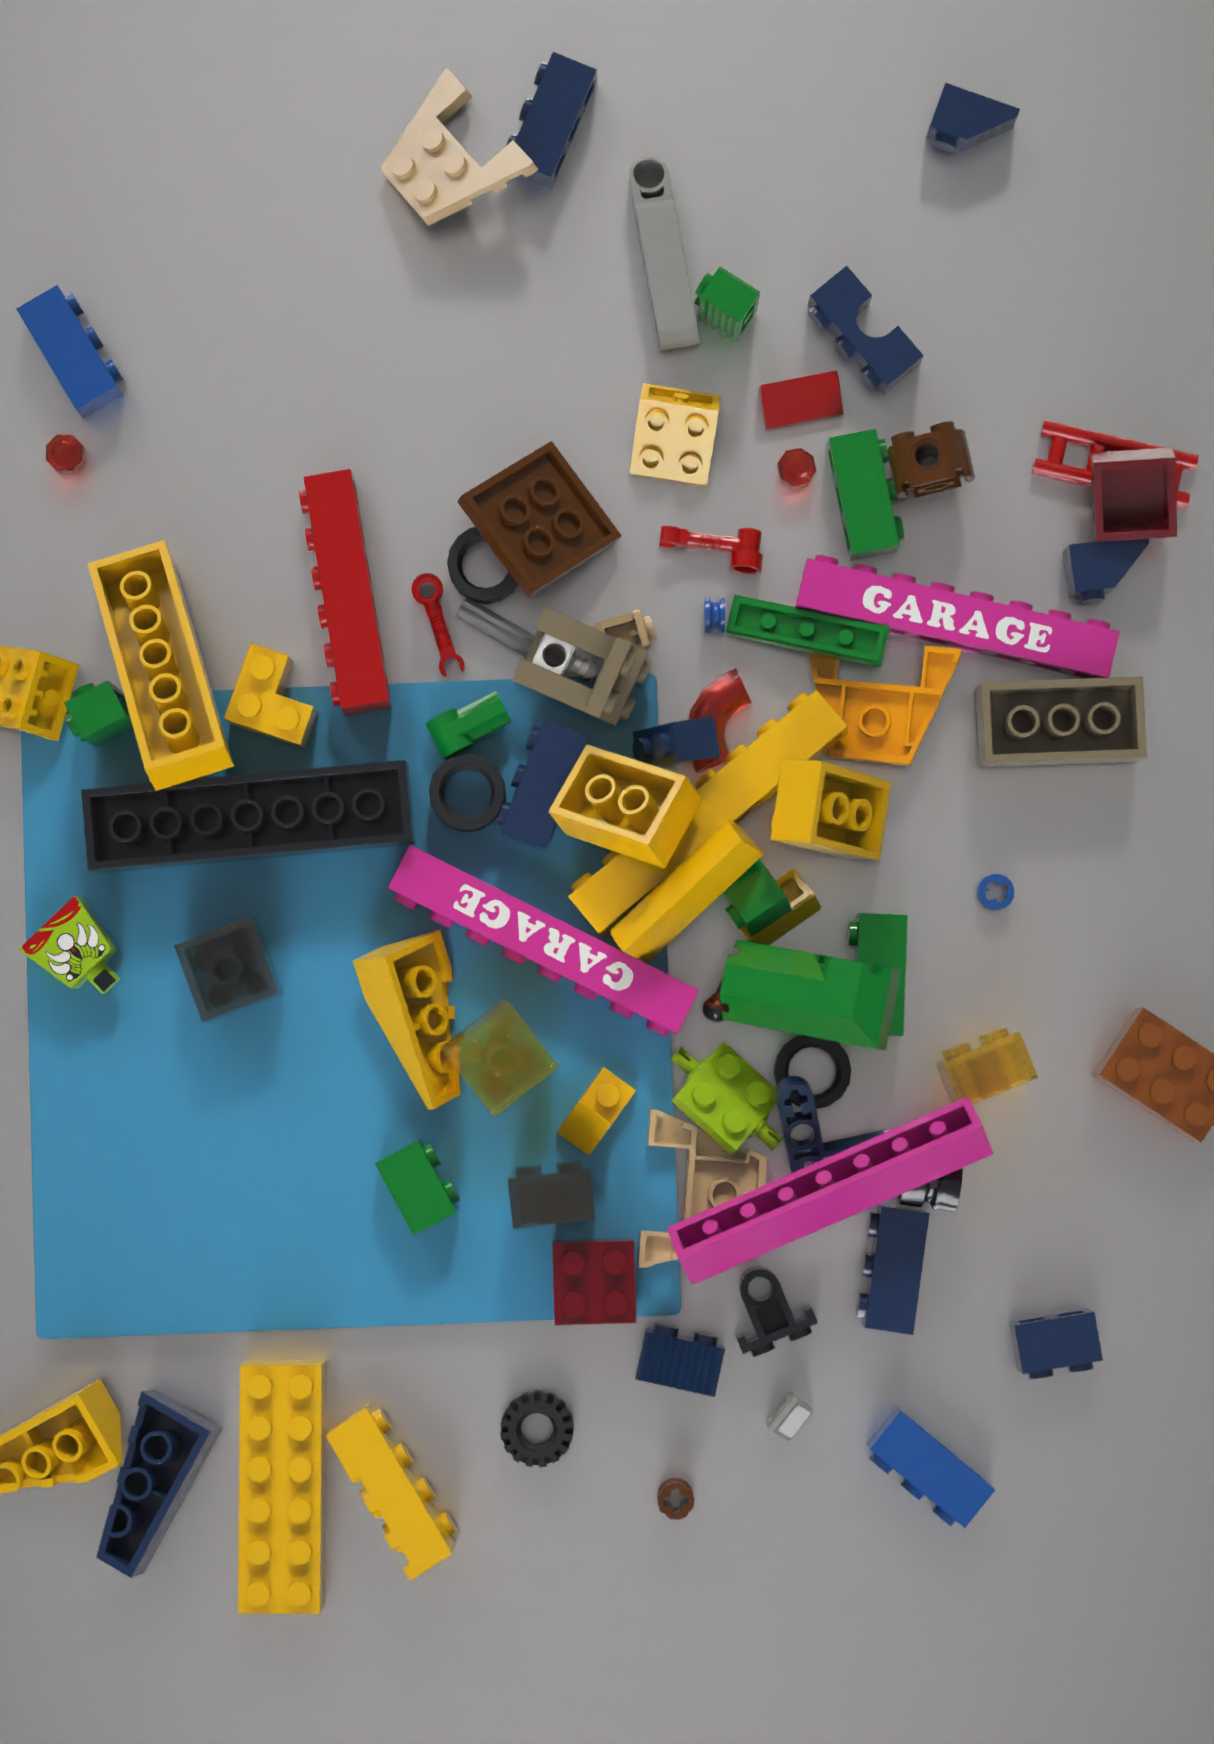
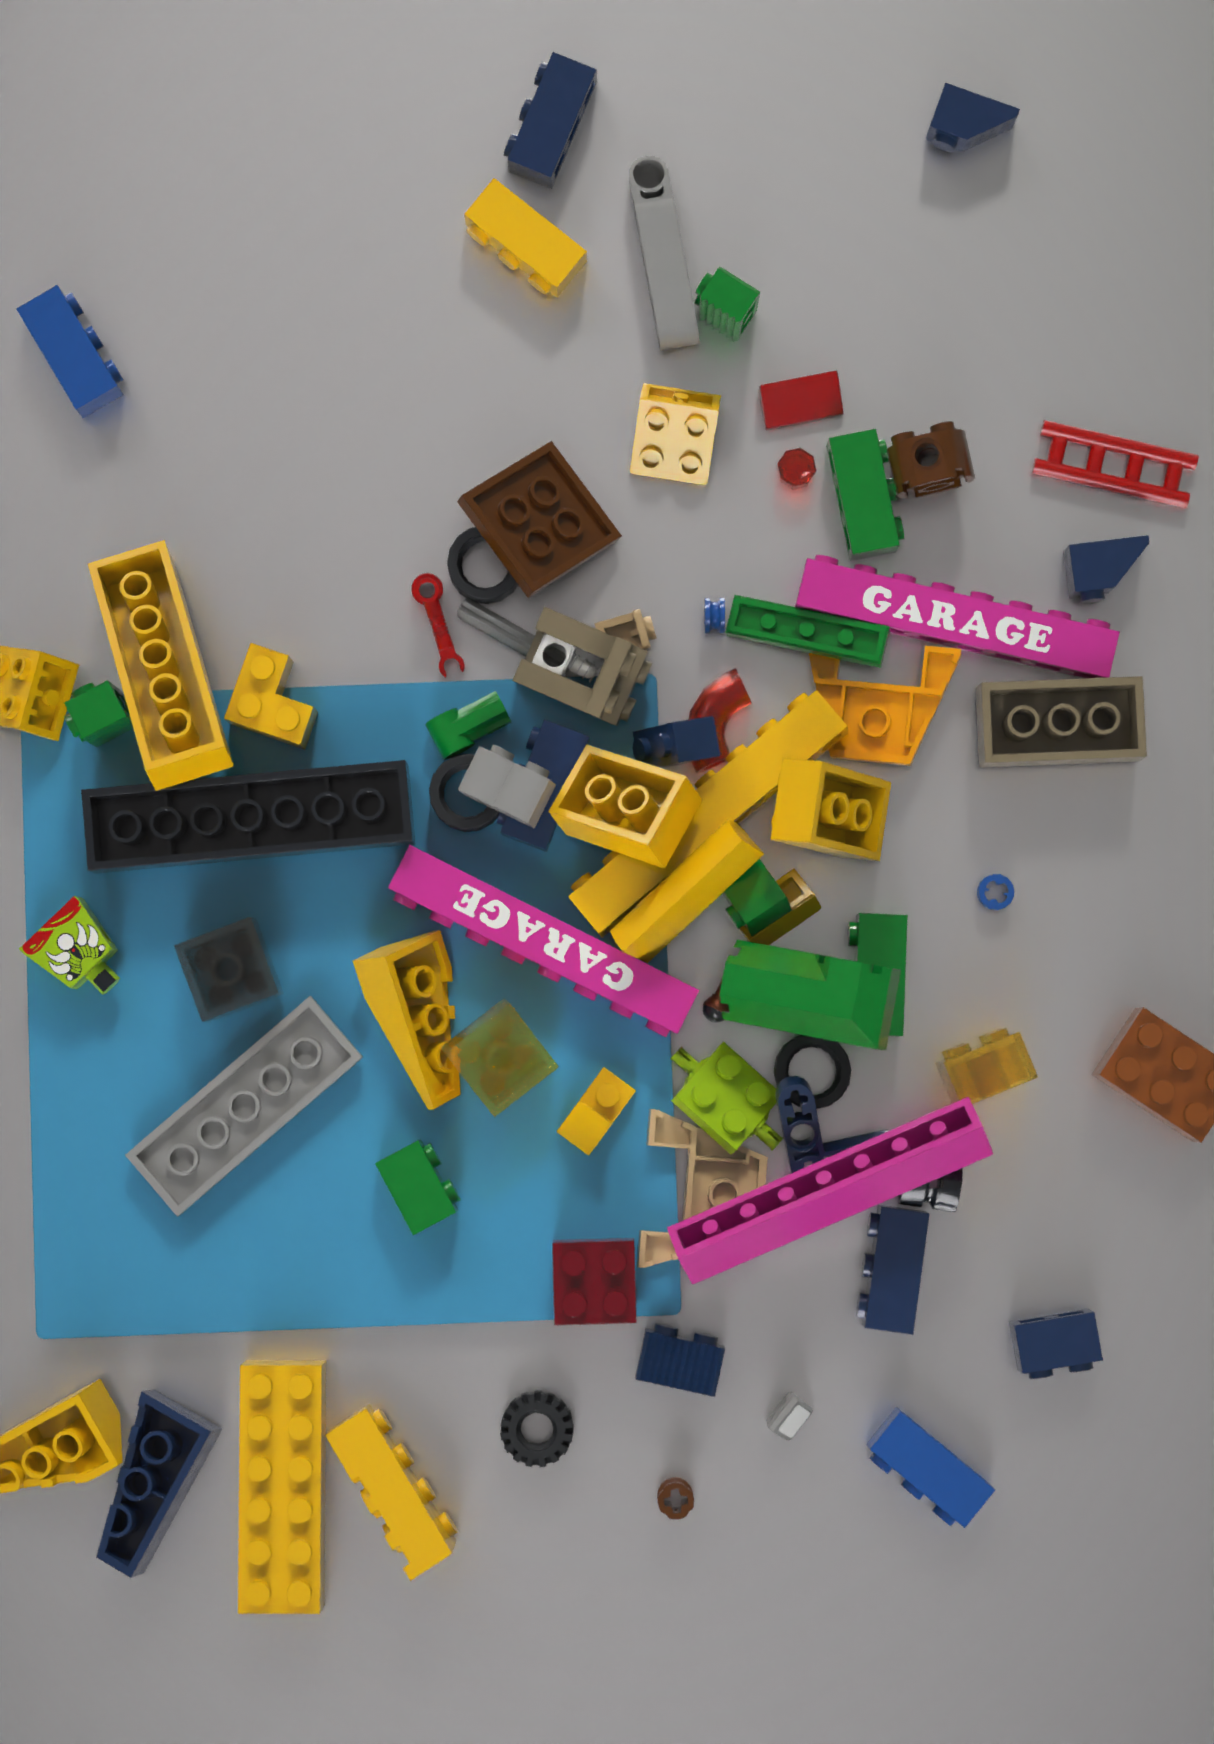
clear red tile [46,434,86,474] -> none
red brick [299,469,392,716] -> none
tan wing [379,68,539,226] -> none
clear smoke brick [507,1160,596,1229] -> none
red brick [659,526,763,574] -> none
black pin [735,1266,818,1357] -> none
dark blue arch [808,265,924,395] -> none
dark red piece [1091,447,1177,542] -> none
none -> light grey plate [125,996,364,1217]
none -> light grey brick [457,745,556,829]
none -> yellow brick [464,178,587,298]

